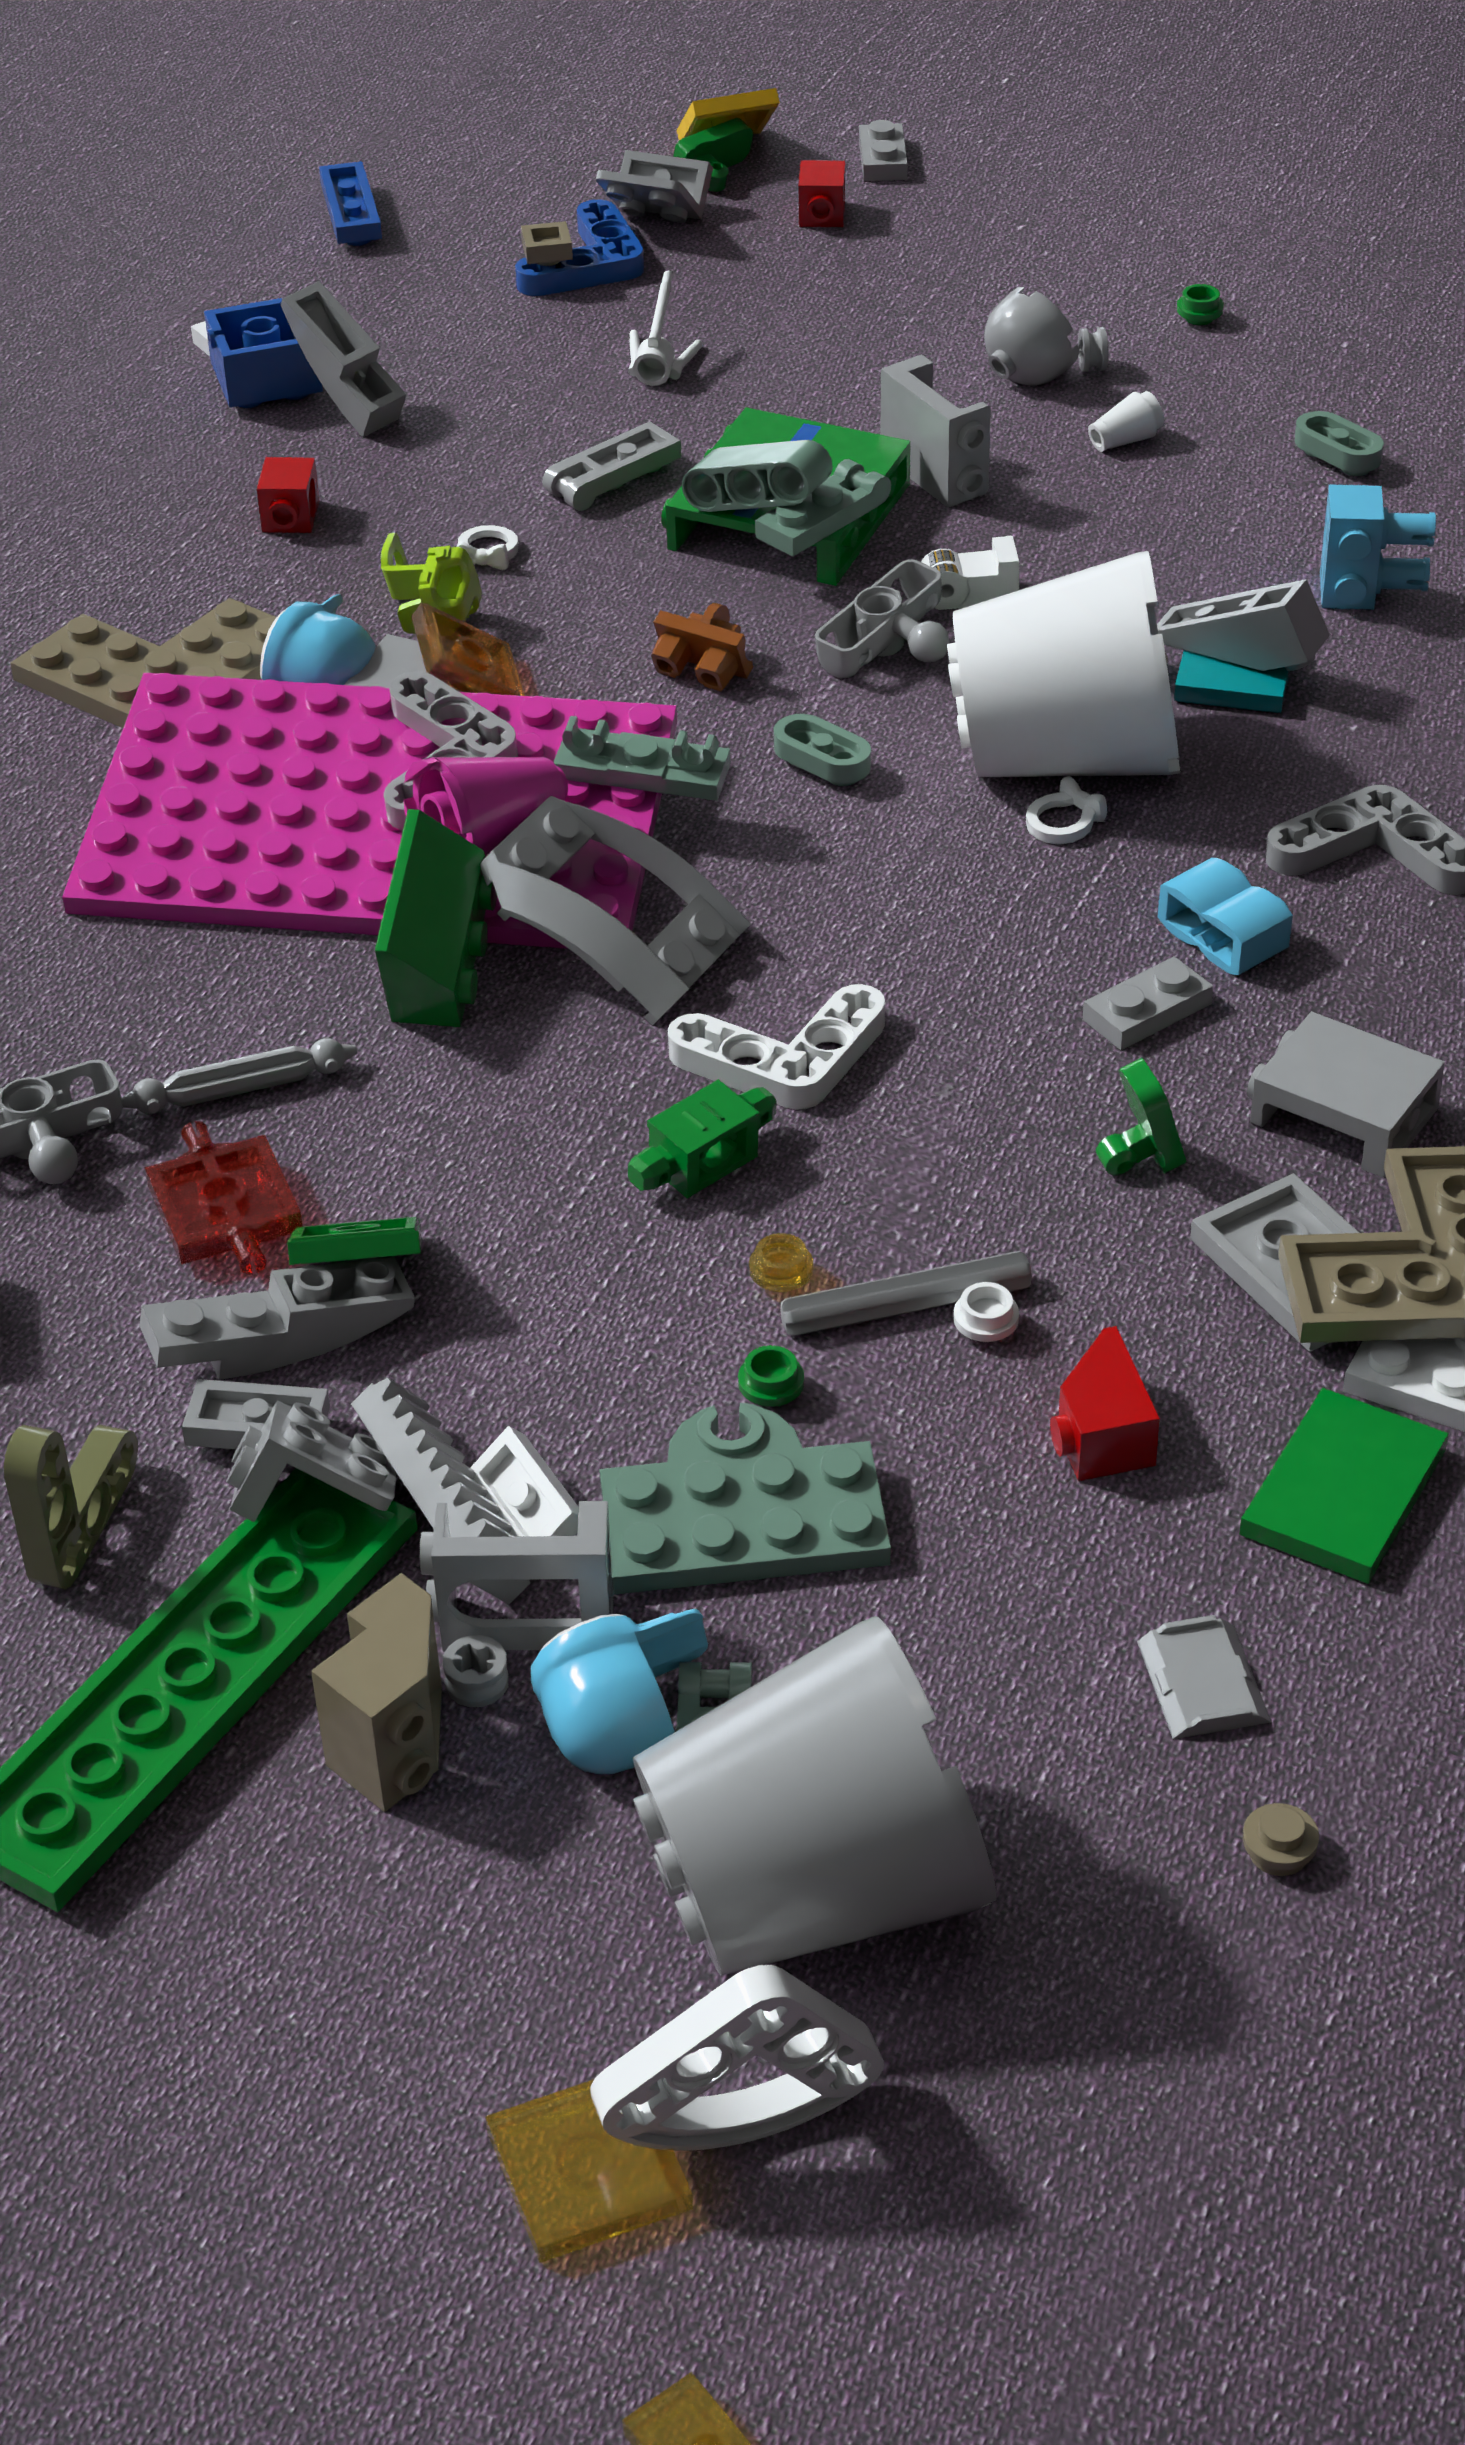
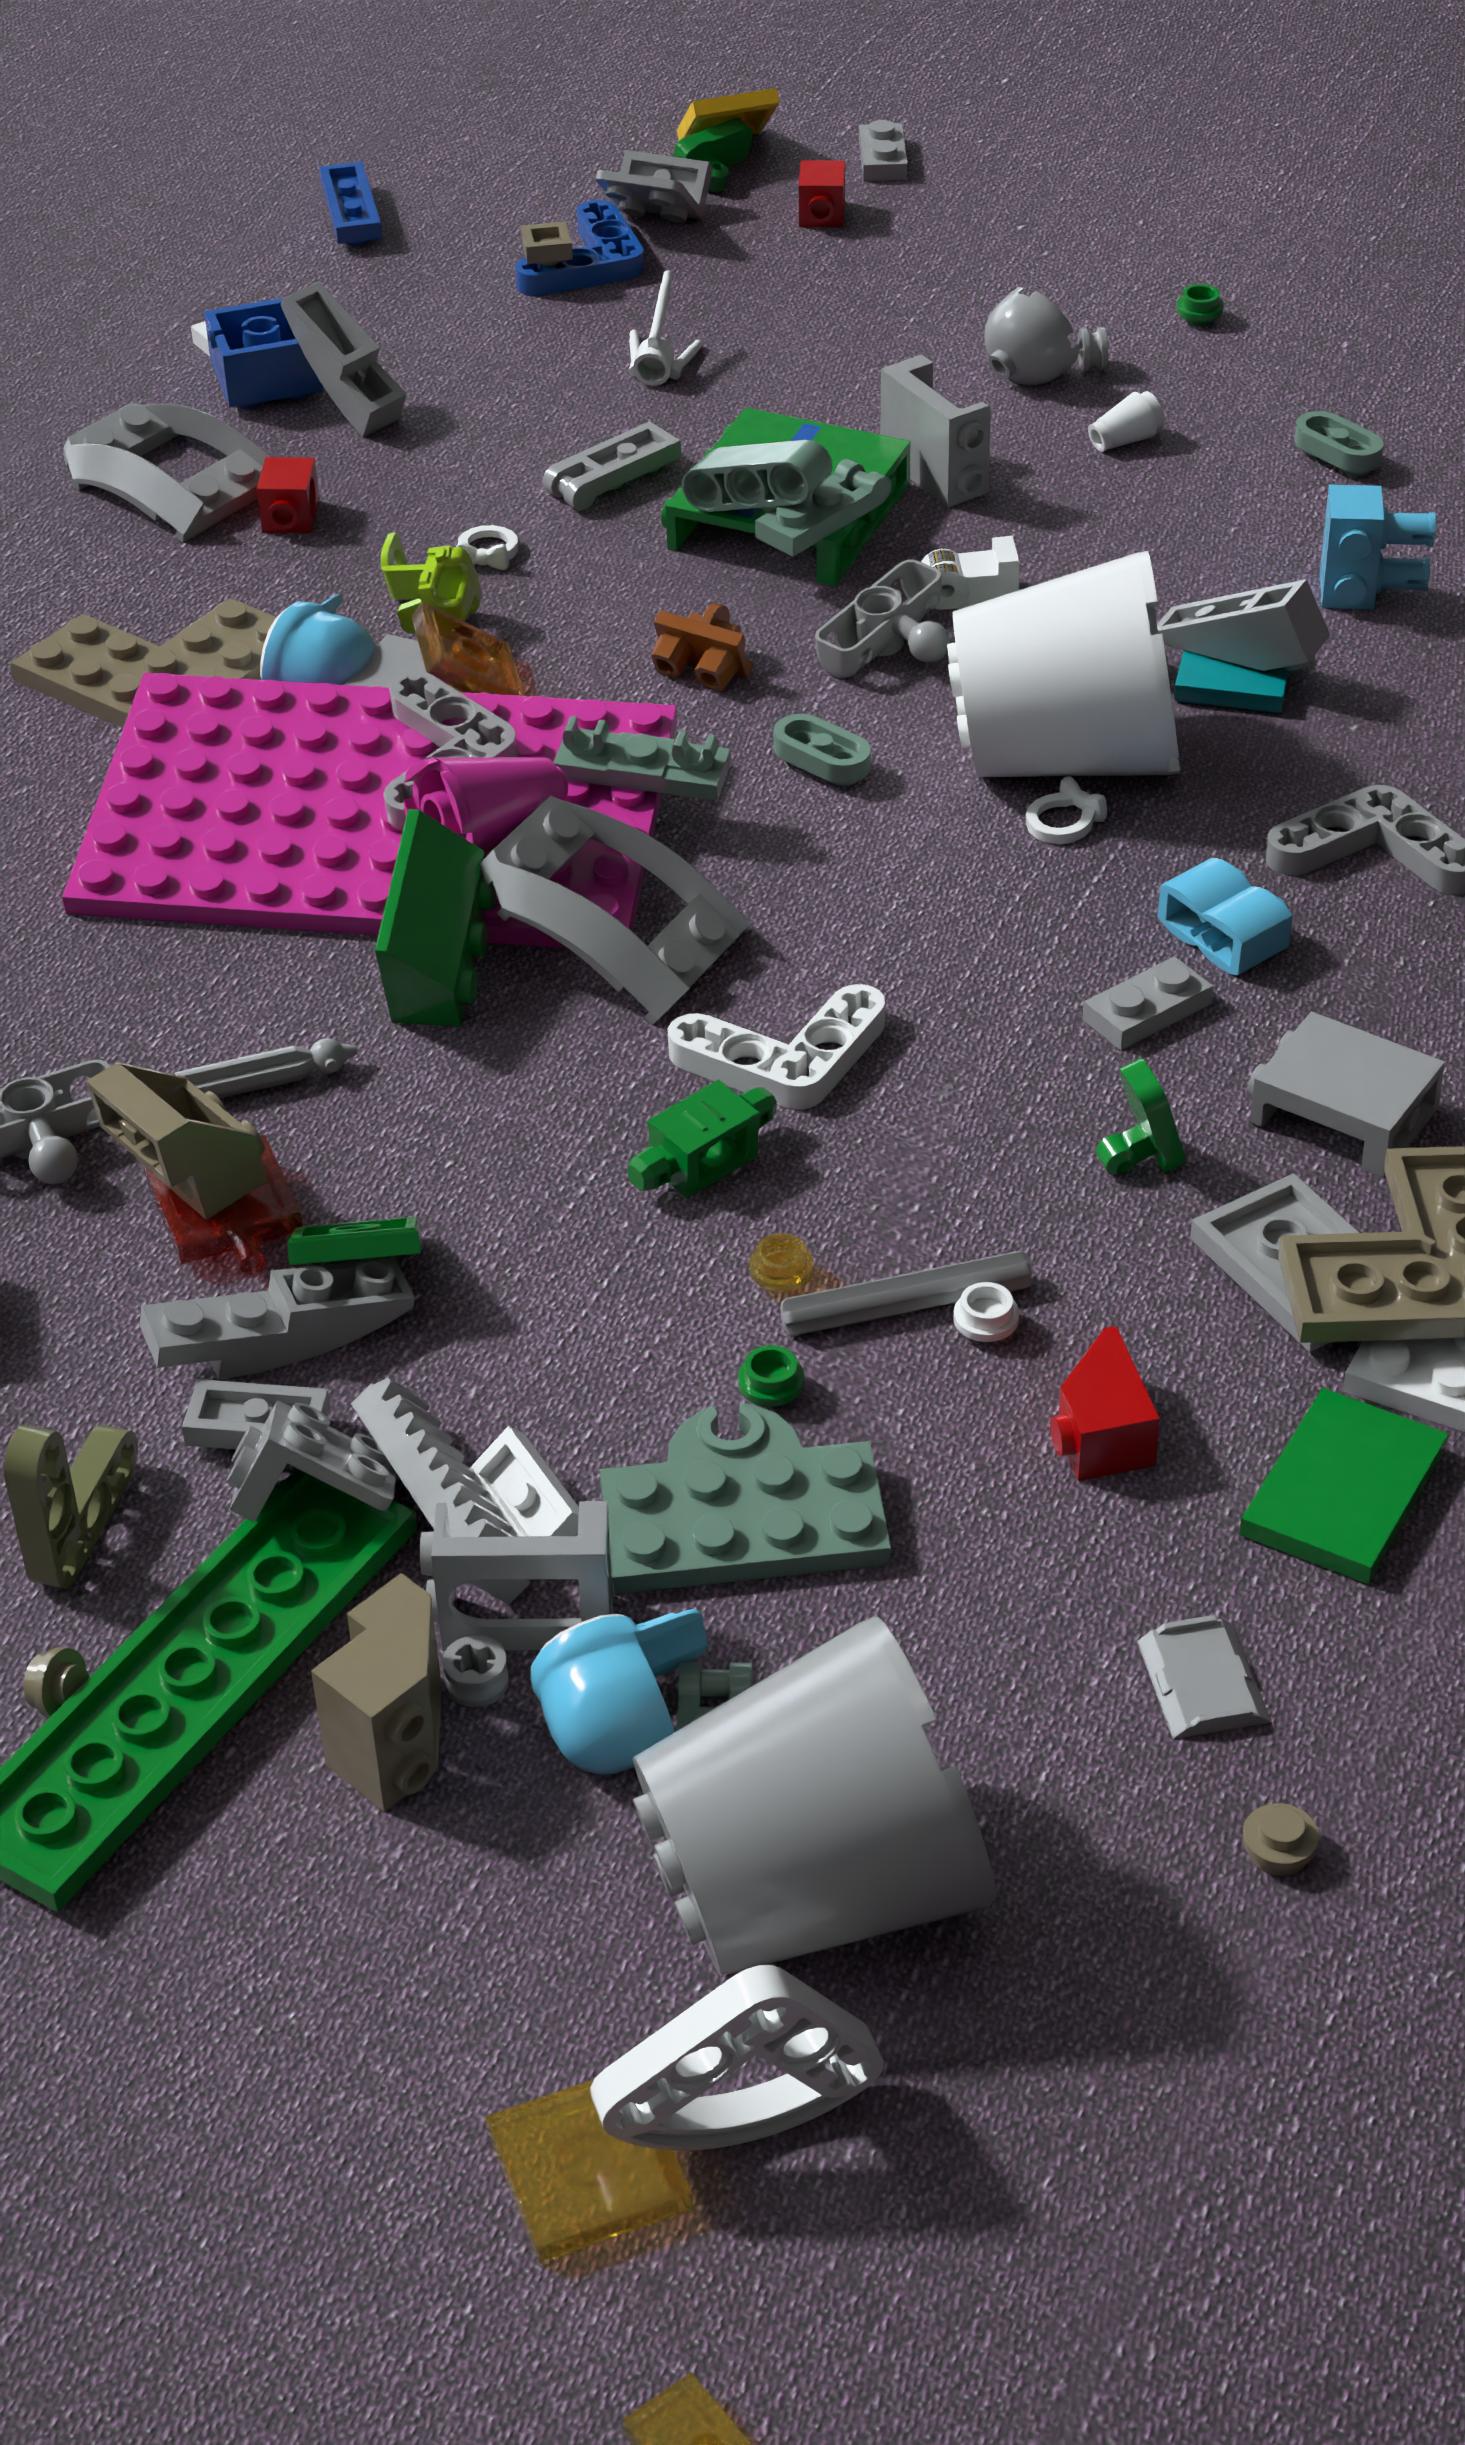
none -> dark tan plate [23,1647,89,1719]
none -> light grey wedge [63,402,271,543]
none -> dark tan piece [86,1062,268,1220]

